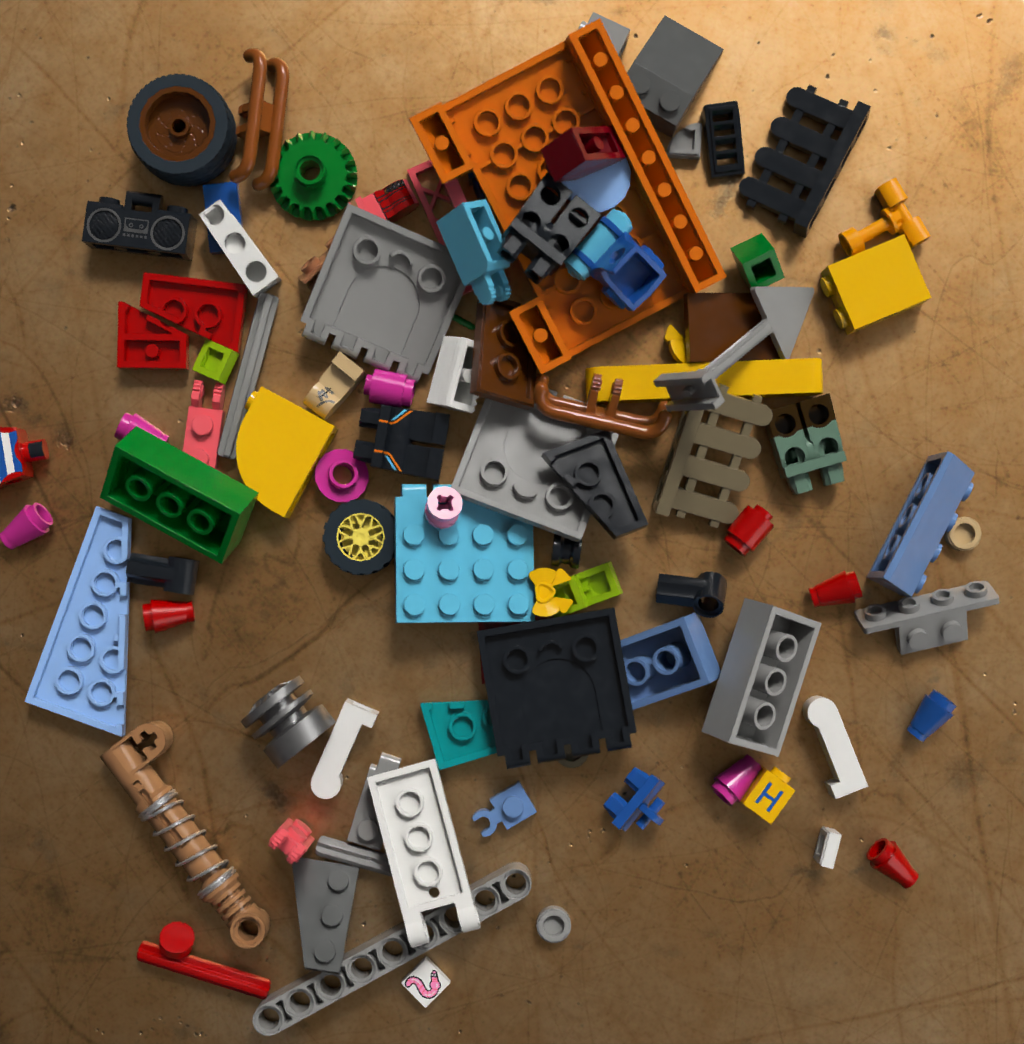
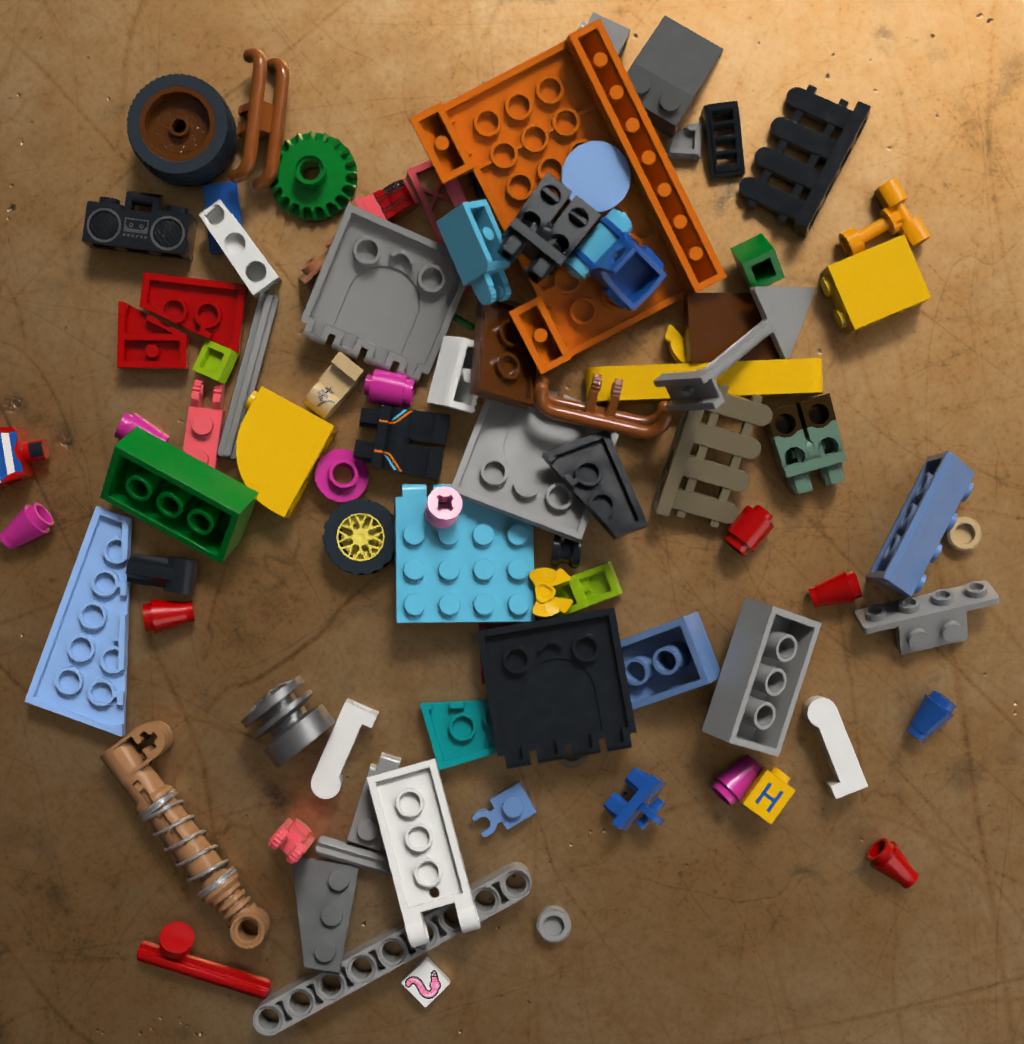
dark red slope [540,126,626,182] -> none
black piece [656,571,727,618] -> none
white tile [813,826,842,869] -> none

